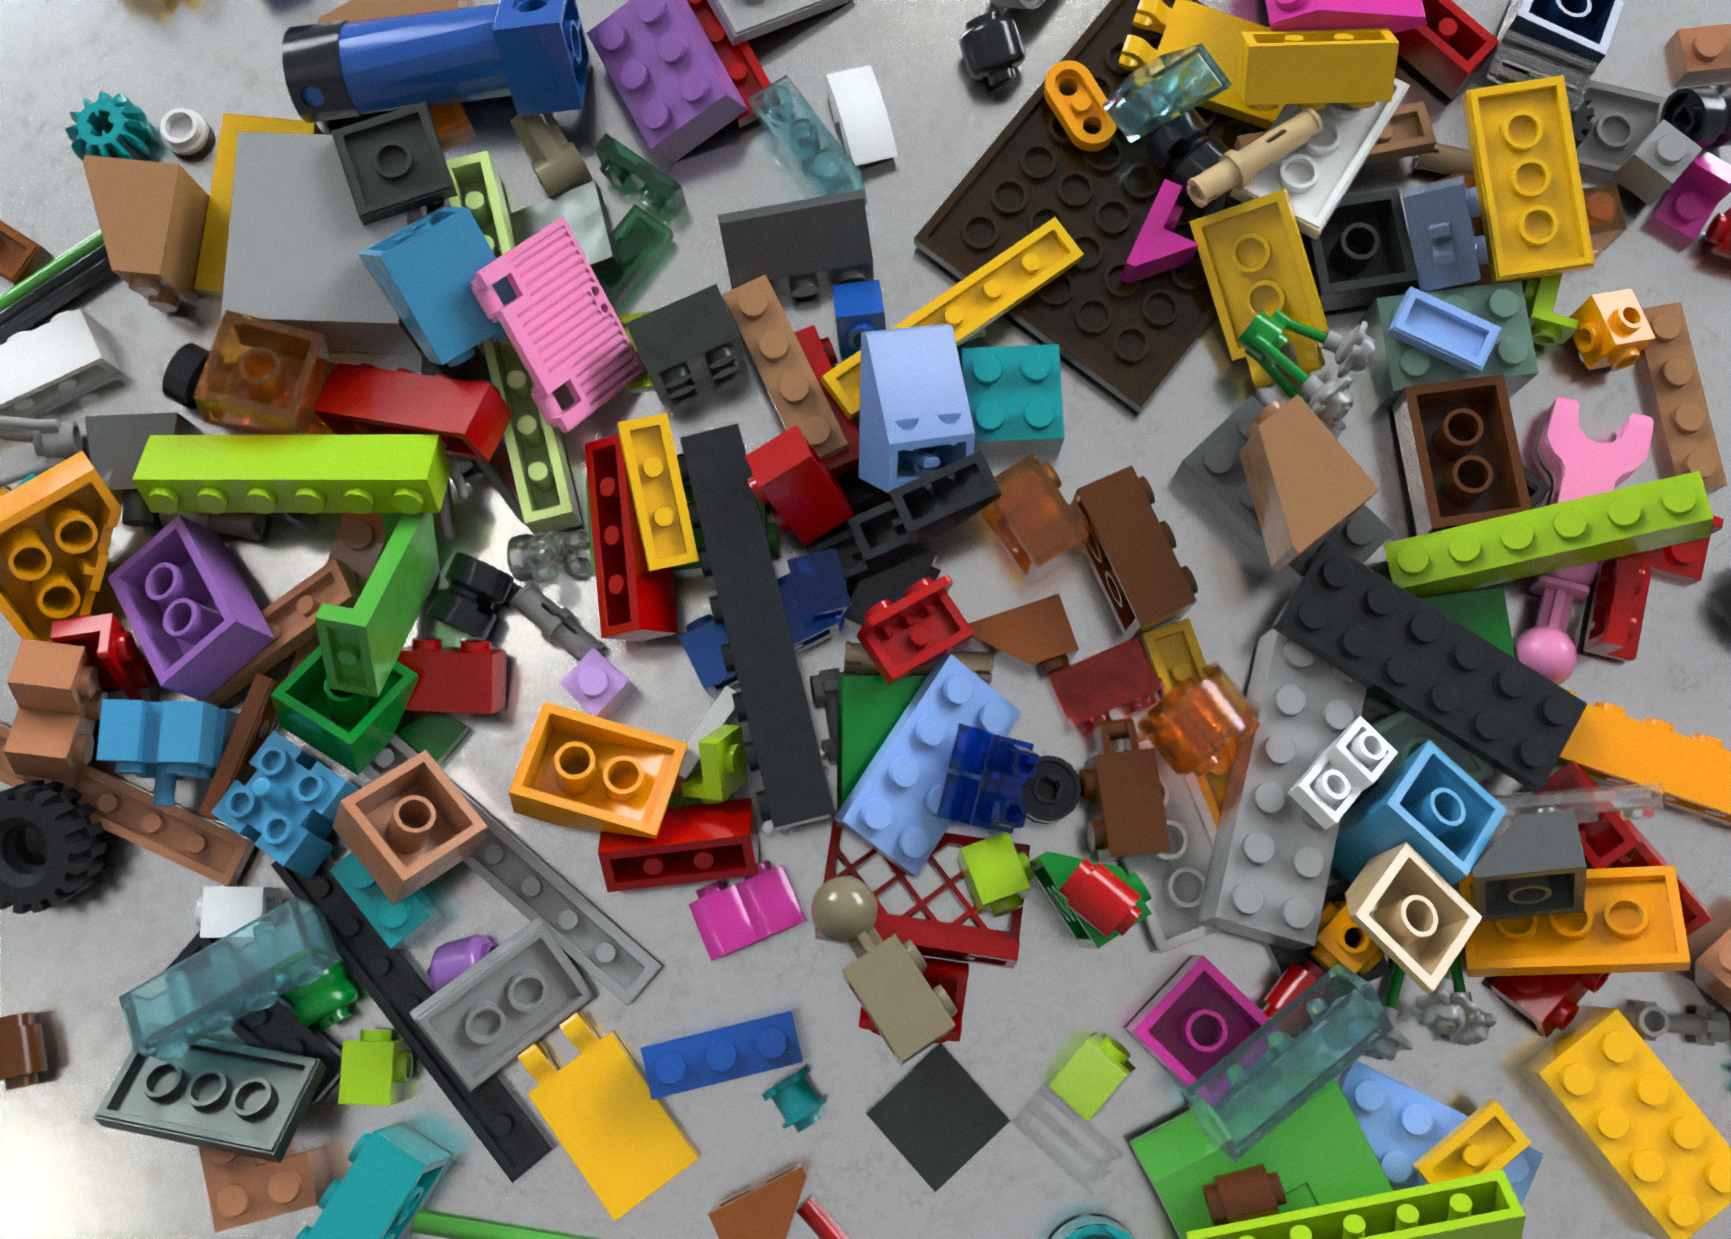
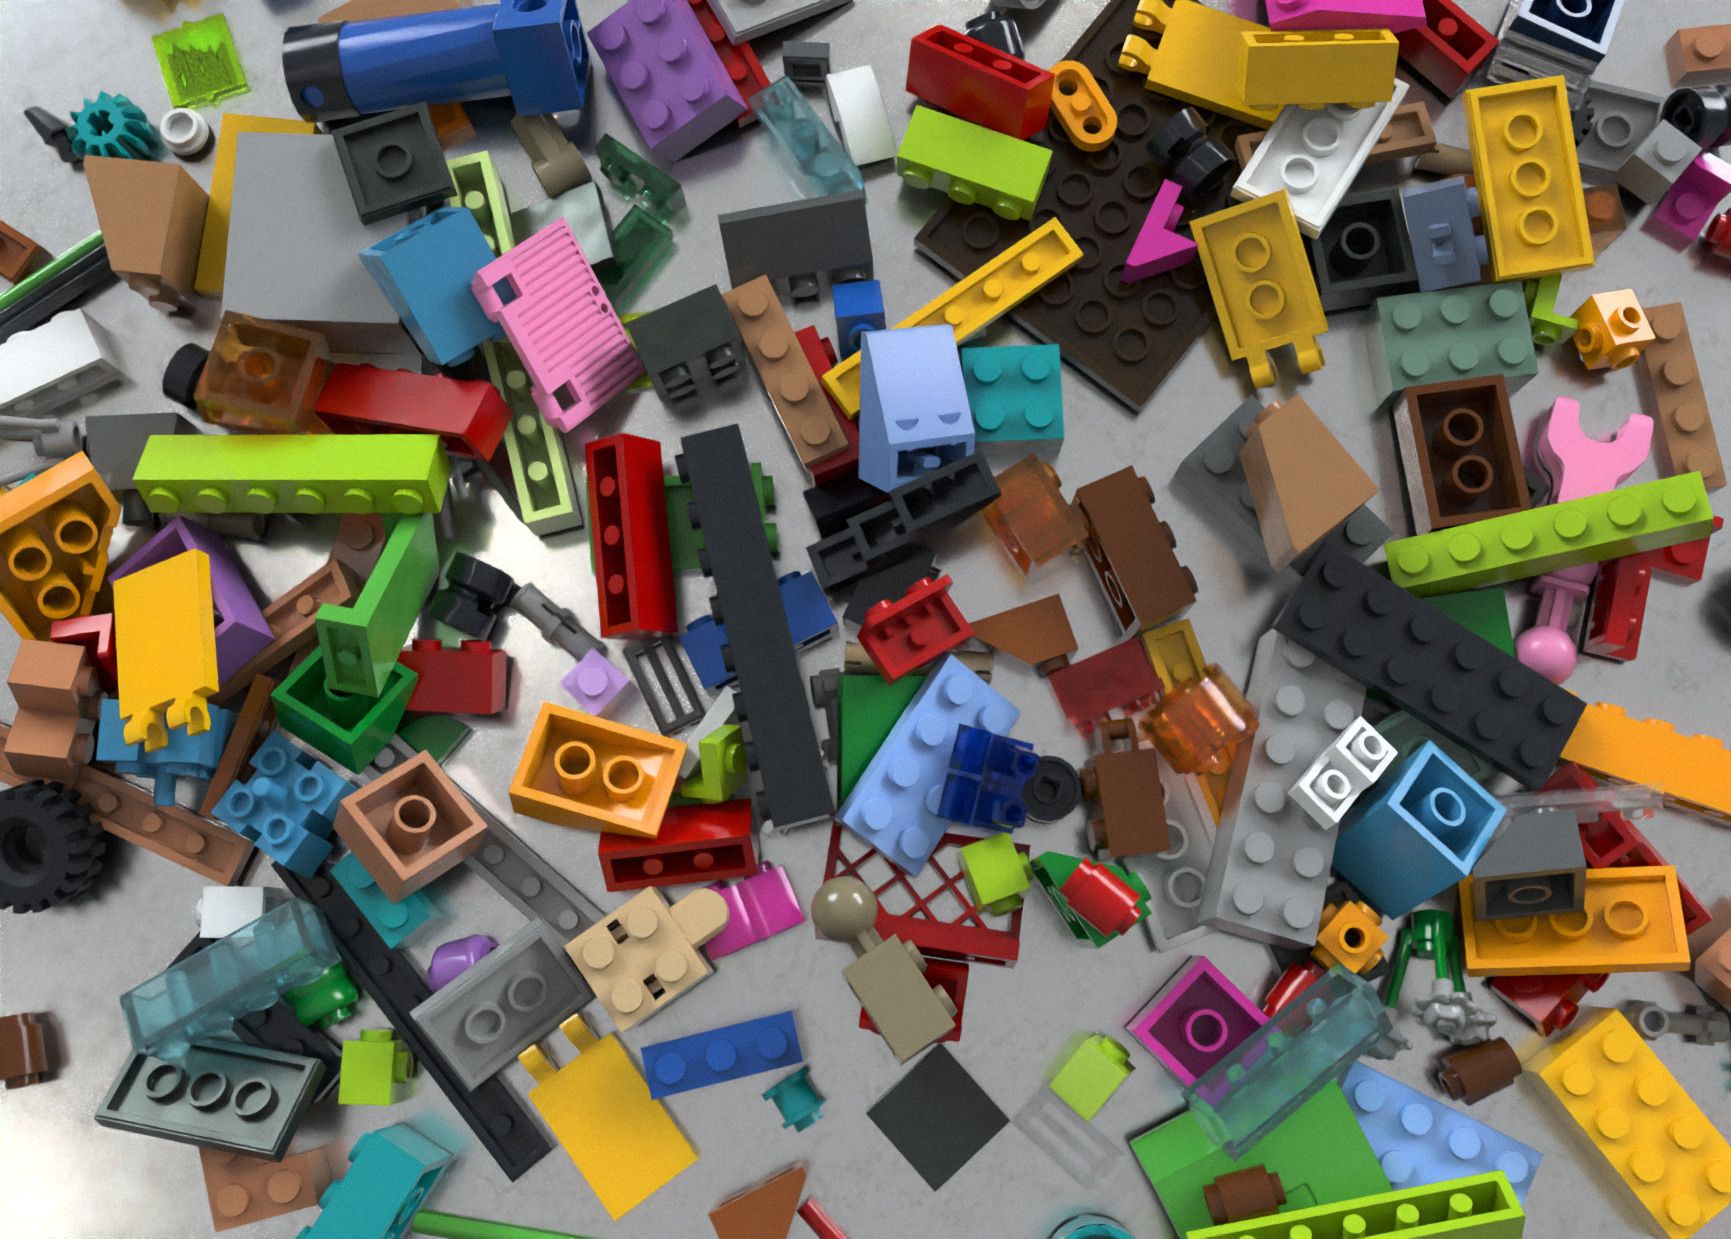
clear piece [506,530,590,583] -> none
yellow plate [617,413,699,572] -> none
red brick [745,425,855,546] -> none
clear blue panel [787,548,853,626] -> none
clear light blue slope [1102,44,1232,143] -> none
tan pin [1187,107,1323,208] -> none
plant [1237,309,1376,439] -> none
tan slope [1345,842,1482,994] -> none
light blue tile [1386,286,1501,376] -> none
yellow plate [1411,1099,1531,1184] -> none
none -> black bar [23,106,78,163]
none -> yellow tile [113,548,219,753]
none -> clear neon green piece [151,13,248,109]
none -> tan brick [564,886,730,1034]
none -> dark grey tile [622,635,707,737]
none -> dark grey tile [782,41,832,81]
none -> lime brick [897,105,1053,221]
none -> red brick [905,24,1055,141]
none -> reddish brown brick [1438,1036,1522,1106]

